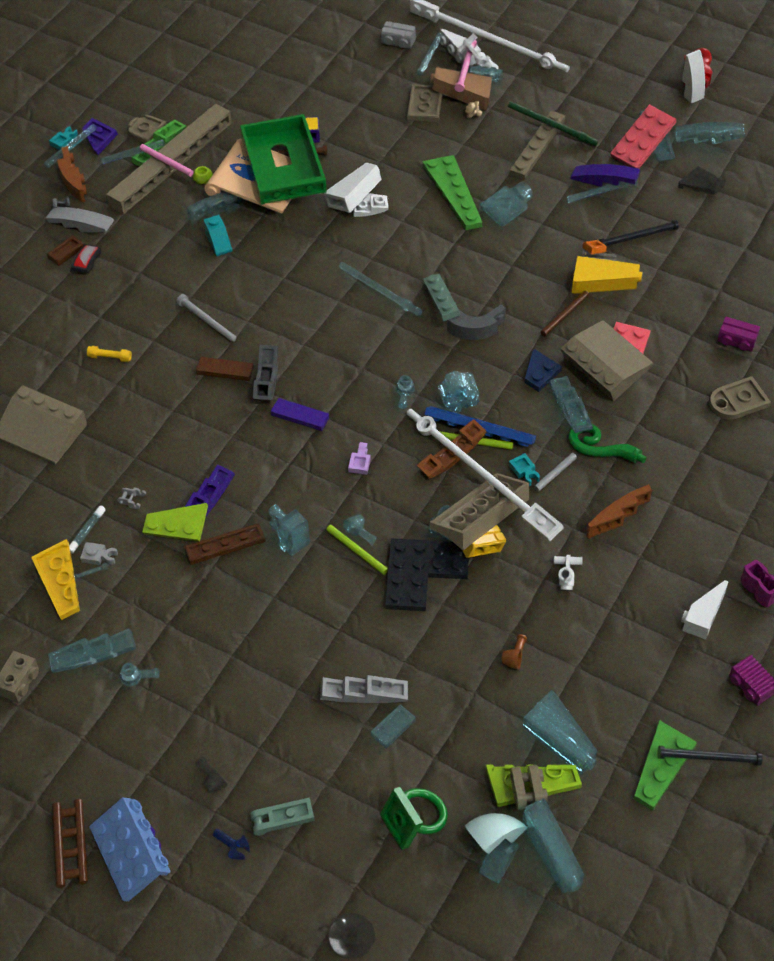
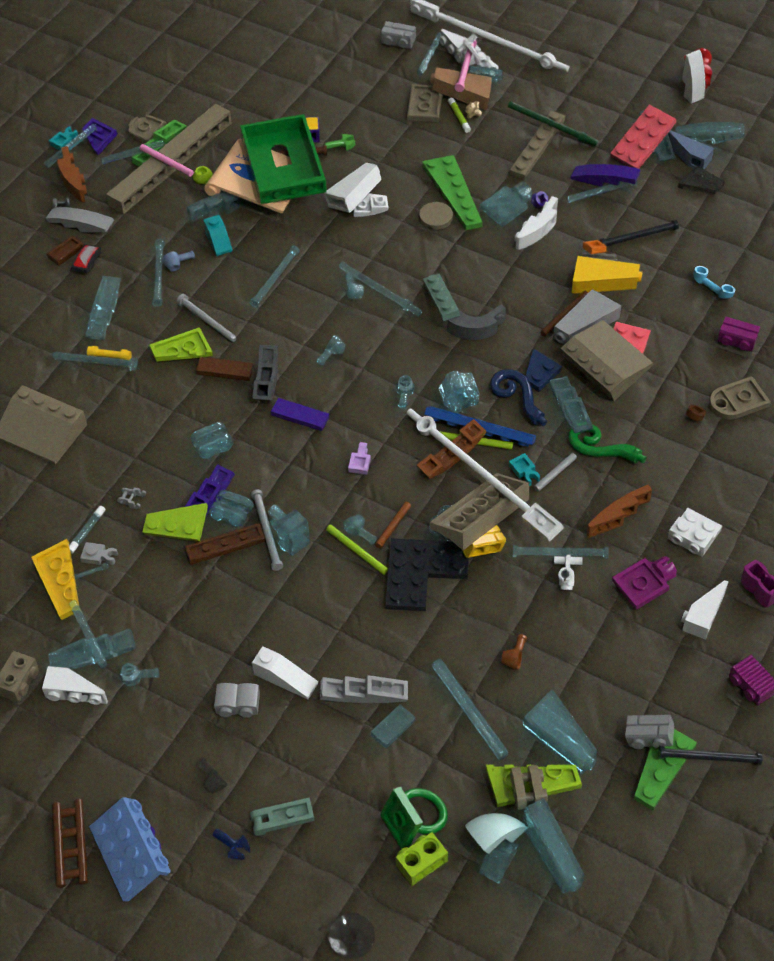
none -> white slope [42,666,108,705]
none -> clear light blue bar [52,352,138,371]
none -> clear light blue bar [69,600,107,668]
none -> clear light blue slope [85,276,121,340]
none -> lime wing [149,327,213,362]
none -> clear light blue bar [152,239,165,306]
none -> sand blue bar [162,251,195,272]
none -> clear light blue brick [190,422,234,459]
none -> clear light blue brick [209,490,254,526]
none -> light grey brick [214,683,260,717]
none -> clear light blue bar [249,245,300,308]
none -> light grey bar [251,489,283,571]
none -> white slope [252,646,318,699]
none -> clear light blue bar [316,335,346,365]
none -> bright green bar [324,134,355,151]
none -> clear light blue bar [345,273,364,300]
none -> dark orange bar [375,502,411,549]
none -> lime brick [396,832,448,886]
none -> dark tan tile [419,202,453,230]
none -> clear light blue axle [432,659,508,760]
none -> lime bar [448,98,471,133]
none -> dark blue plant [490,369,547,426]
none -> clear light blue bar [513,545,609,559]
none -> white slope [514,196,558,250]
none -> dark purple bush [531,191,548,208]
none -> light grey slope [553,289,621,345]
none -> magenta plate [612,556,677,610]
none -> light grey brick [625,715,674,749]
none -> sand blue slope [667,130,714,172]
none -> white plate [668,508,722,557]
none -> reddish brown tile [686,405,706,421]
none -> medium azure bar [693,266,735,298]

